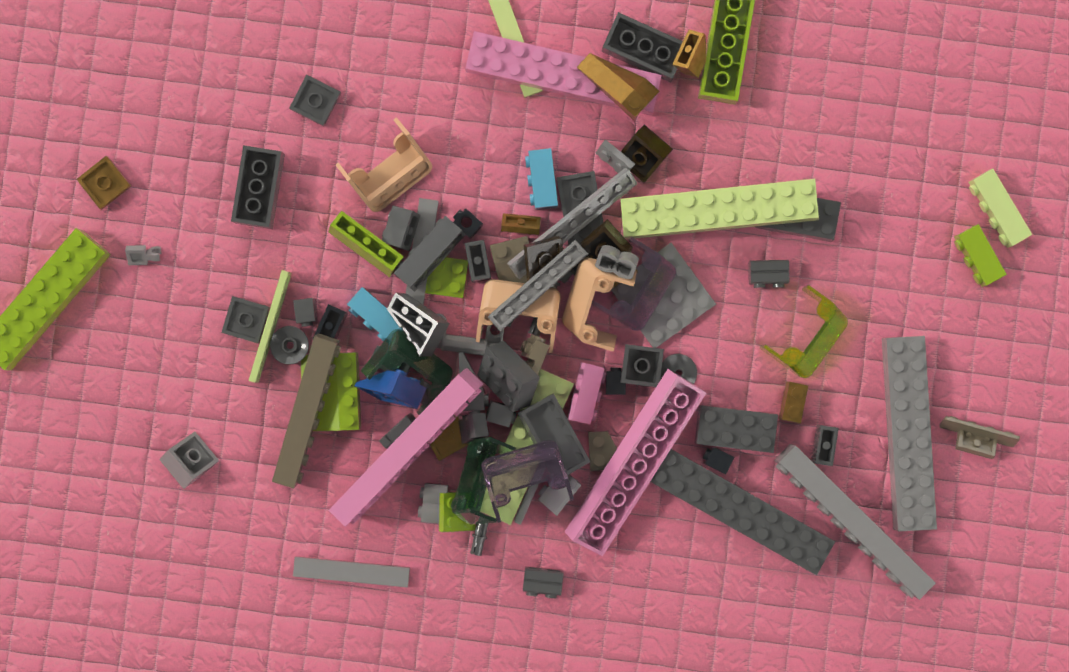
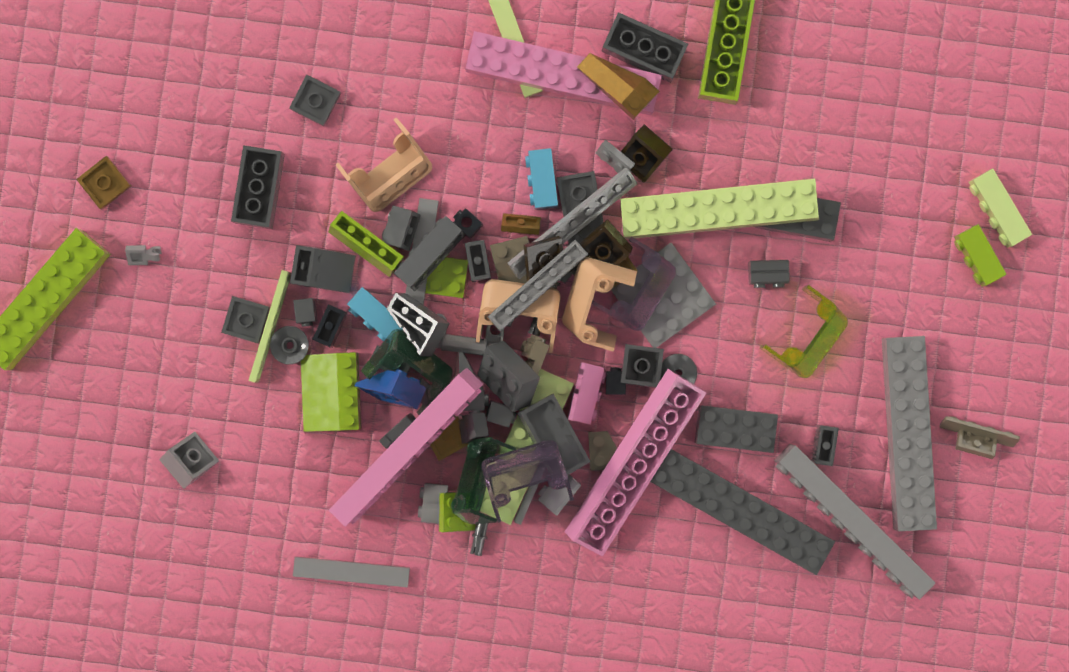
dark tan brick [272,333,341,489] -> none
dark grey brick [523,566,564,598] -> none
light grey brick [595,245,639,279] -> none
pearl gold slope [673,29,706,78] -> none
black brick [702,446,735,474] -> none
pearl gold brick [779,382,808,423] -> none
none -> dark grey slope [290,245,356,293]

